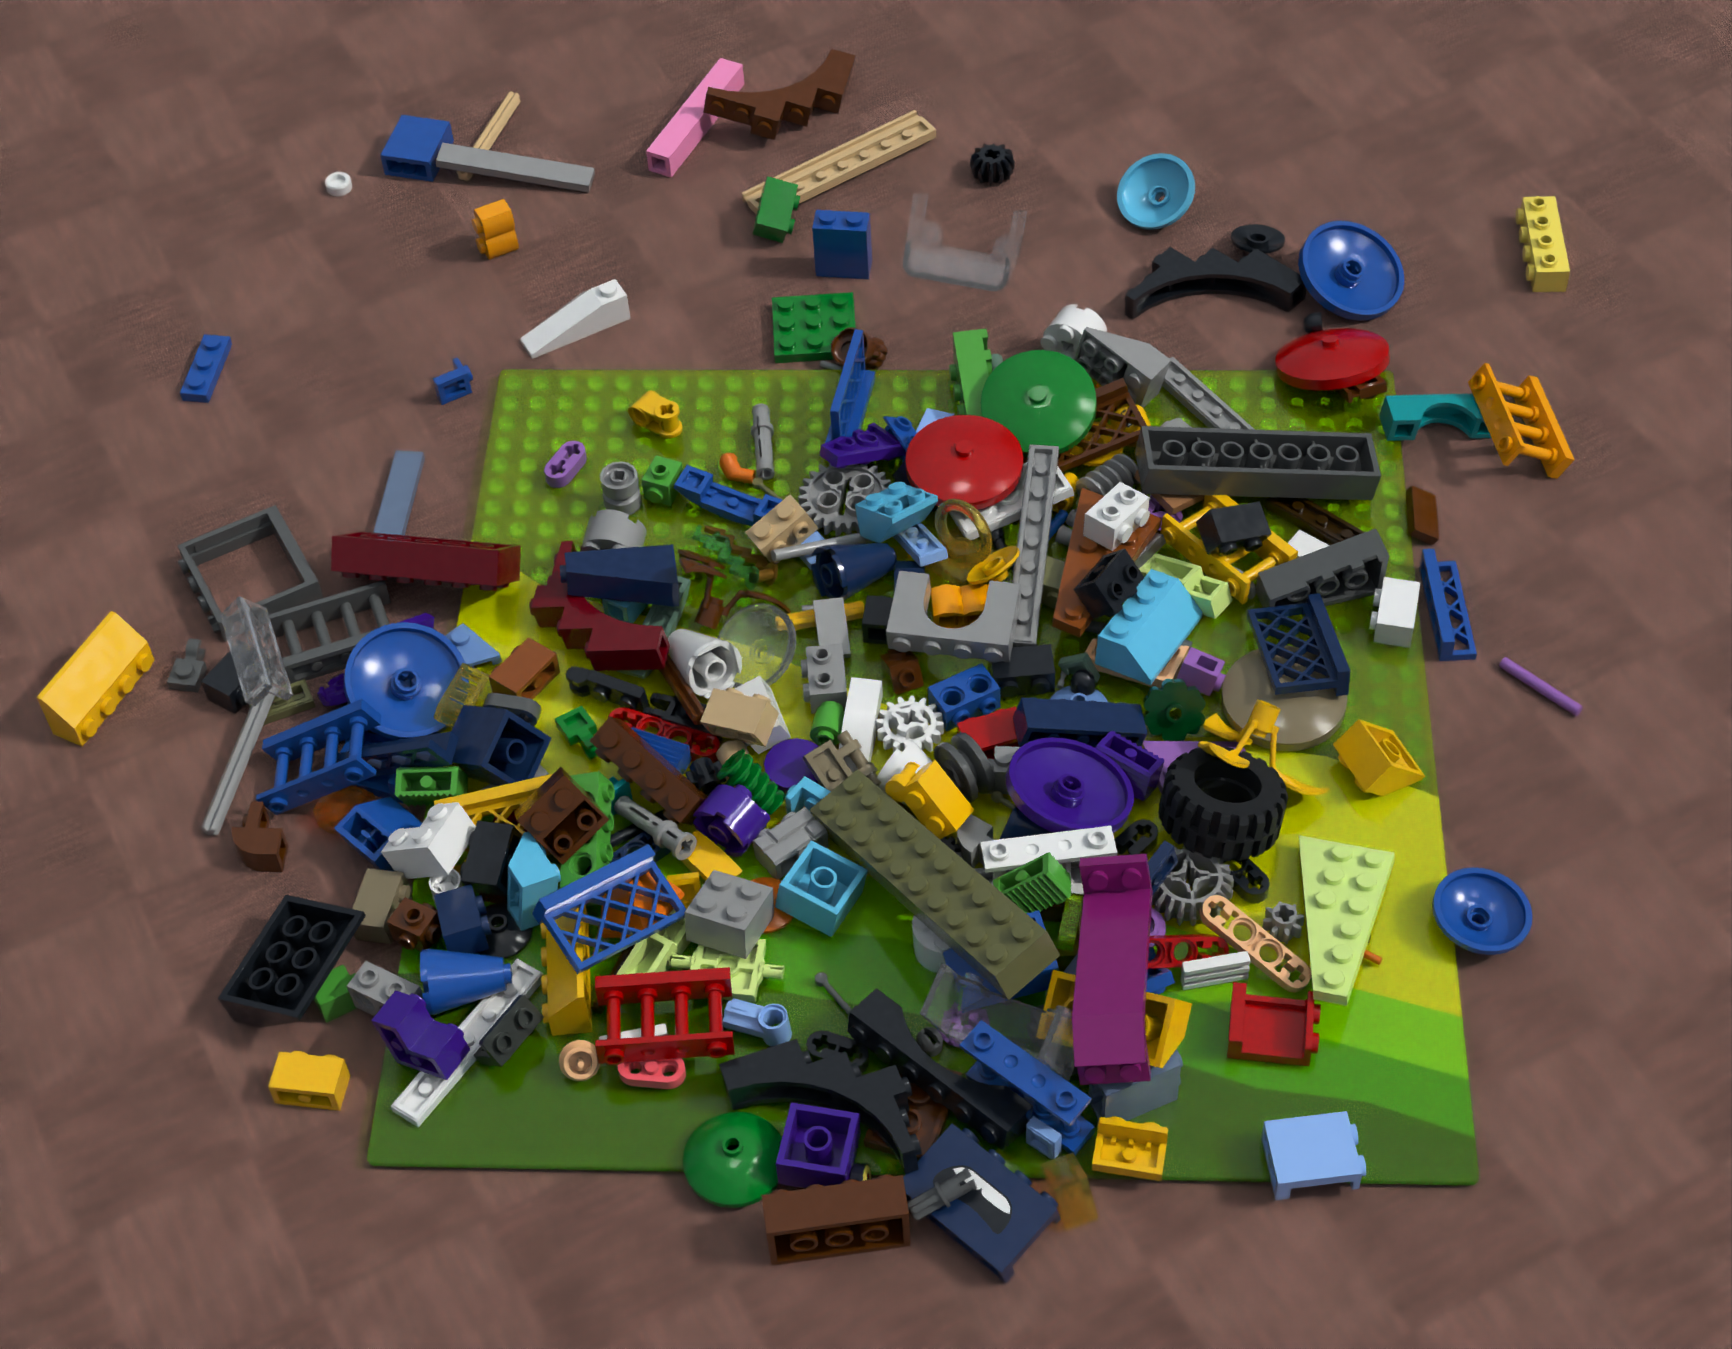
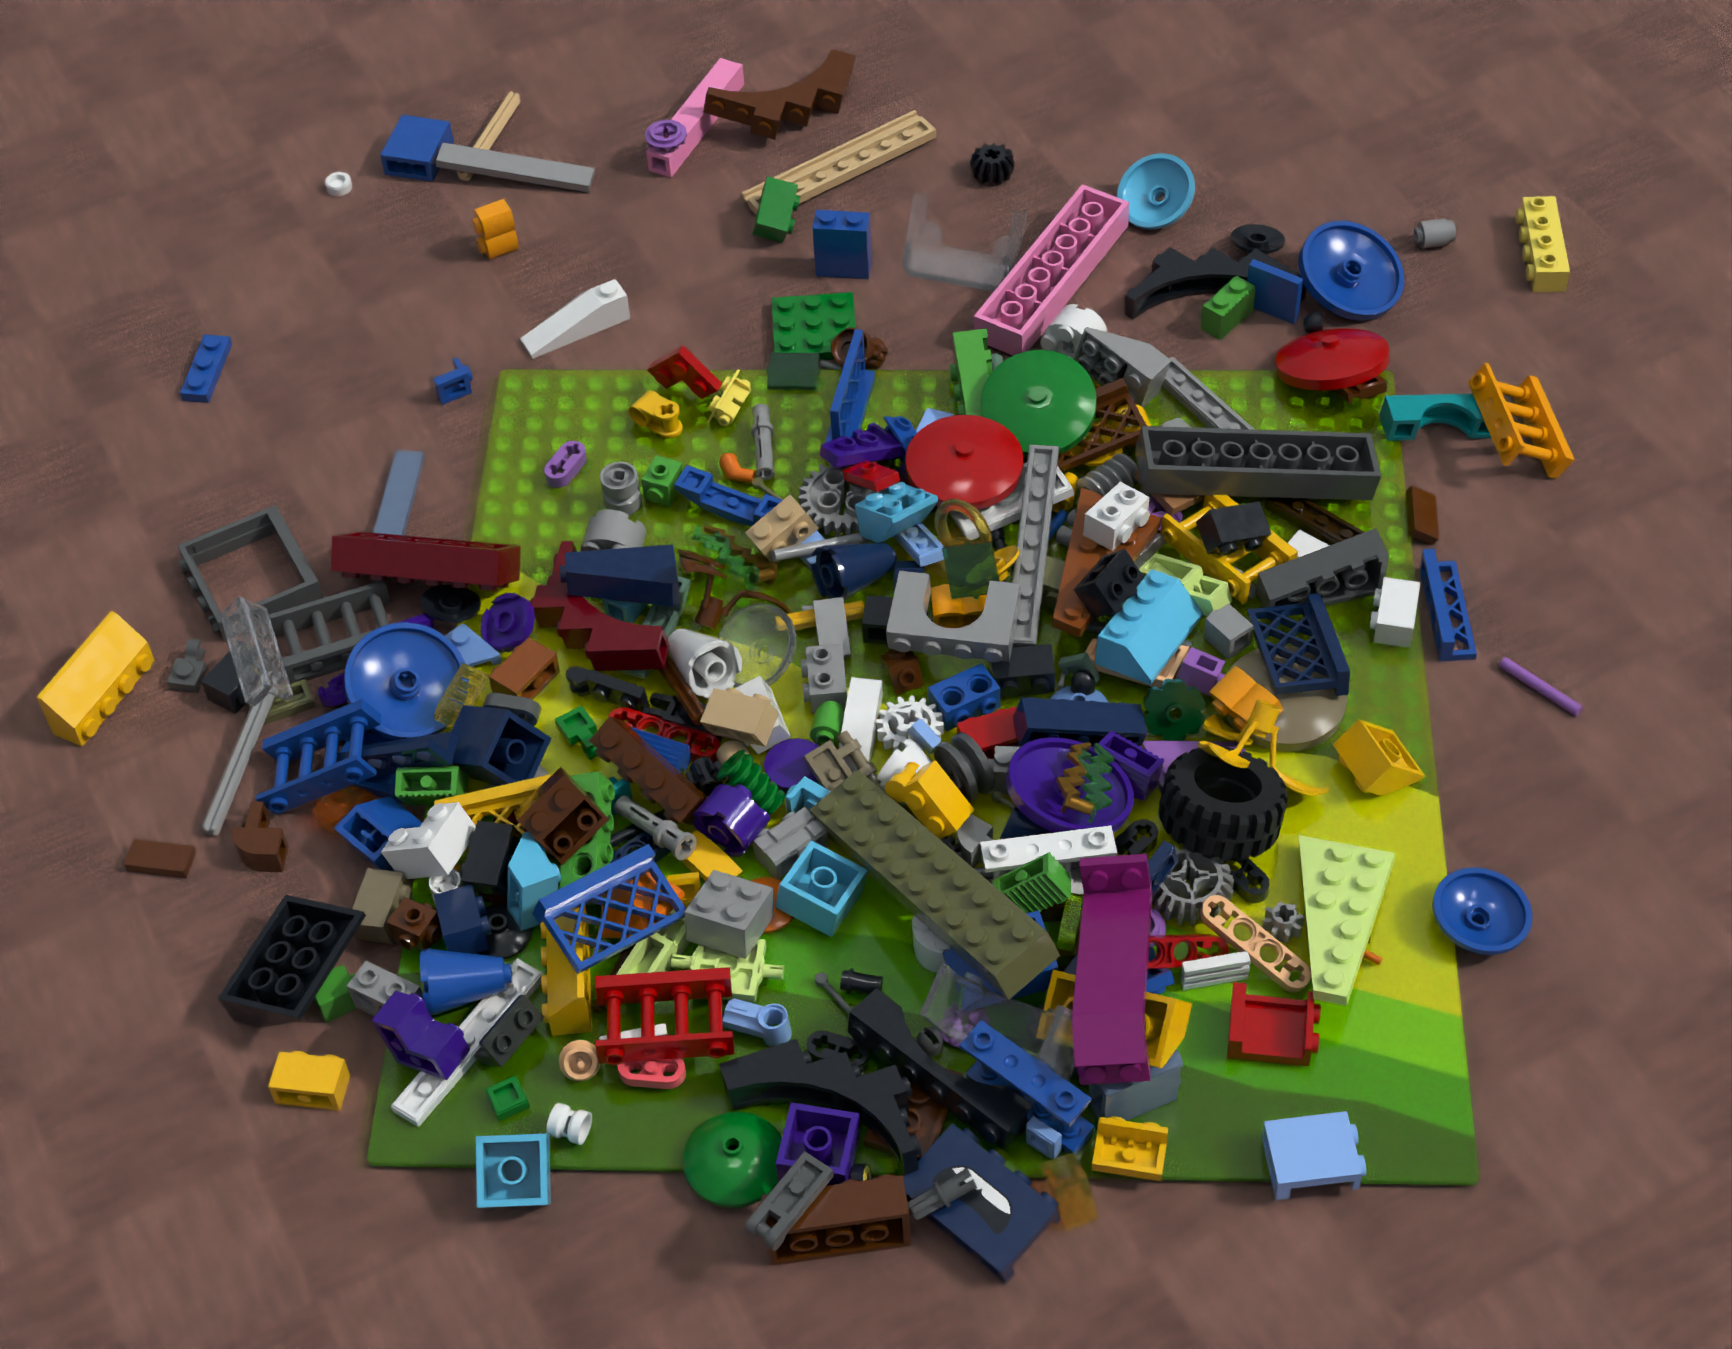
none -> reddish brown tile [124,839,196,878]
none -> black dish [420,585,481,622]
none -> medium azure brick [476,1133,551,1208]
none -> dark purple tile [480,593,535,652]
none -> green tile [484,1075,530,1122]
none -> white wheel [546,1102,592,1146]
none -> medium lavender gear [645,120,687,152]
none -> red plate [647,345,723,400]
none -> light yellow hinge [707,369,751,426]
none -> dark grey plate [744,1151,834,1251]
none -> clear green piece [766,352,821,390]
none -> black pin [840,968,883,995]
none -> red plate [842,460,900,492]
none -> light blue tile [908,718,941,755]
none -> clear green piece [942,541,999,599]
none -> bright pink brick [974,184,1129,356]
none -> piece [1056,742,1115,823]
none -> bright green brick [1200,276,1255,340]
none -> light grey brick [1204,603,1253,660]
none -> light orange brick [1209,666,1283,737]
none -> blue tile [1247,259,1303,325]
none -> light grey brick [1413,218,1456,249]

